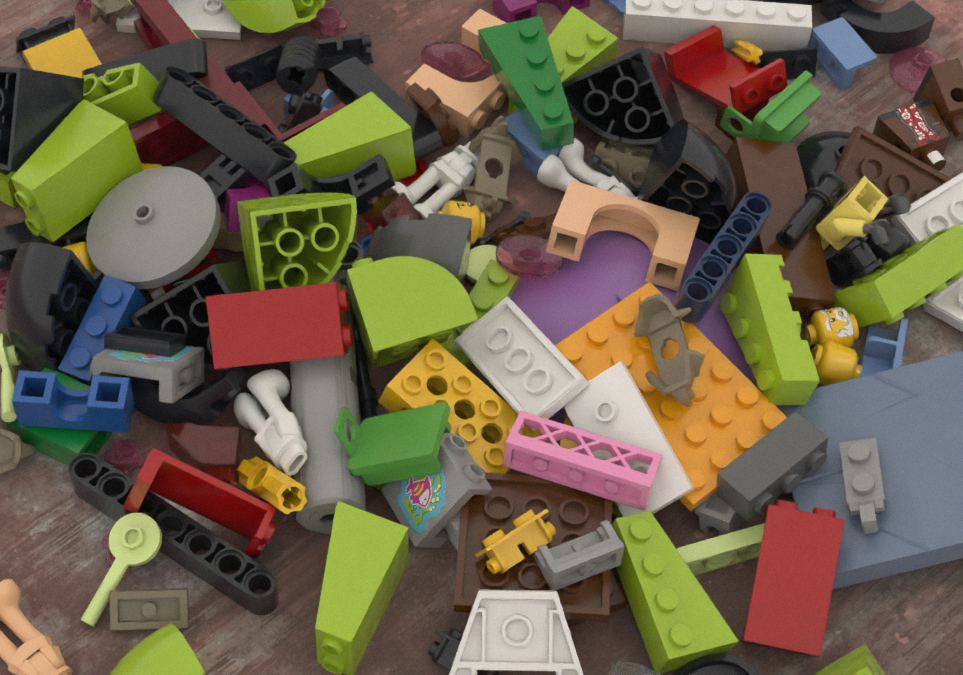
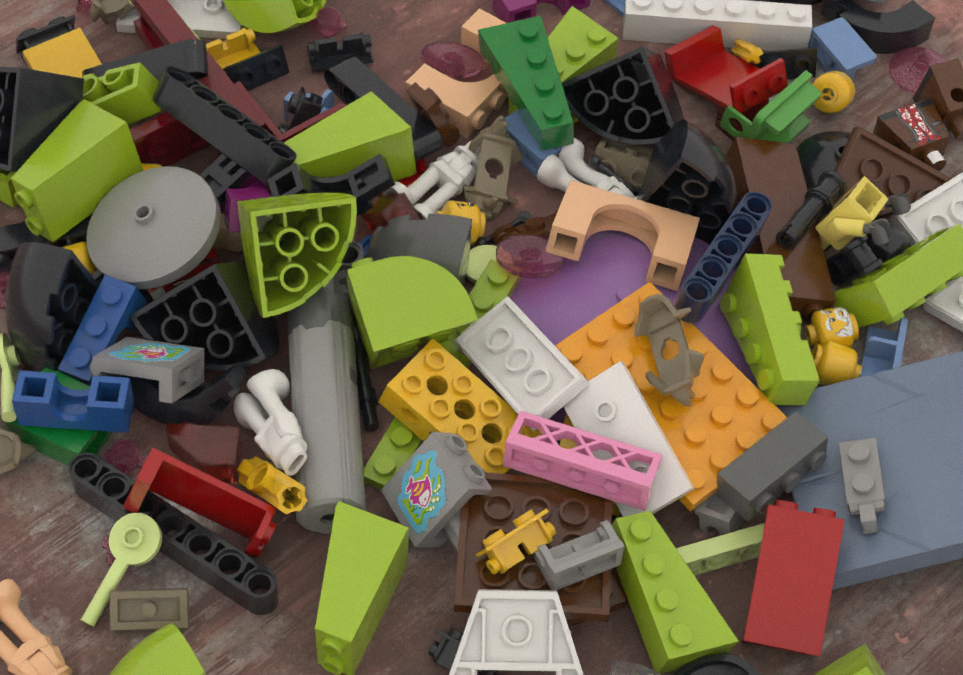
black tile [104,326,186,357] -> none
red panel [206,281,353,369] -> none
black piece [276,35,322,95] -> none
bright green piece [334,402,451,486] -> none
none -> yellow hinge [206,28,261,70]
none -> yellow head [812,71,855,114]

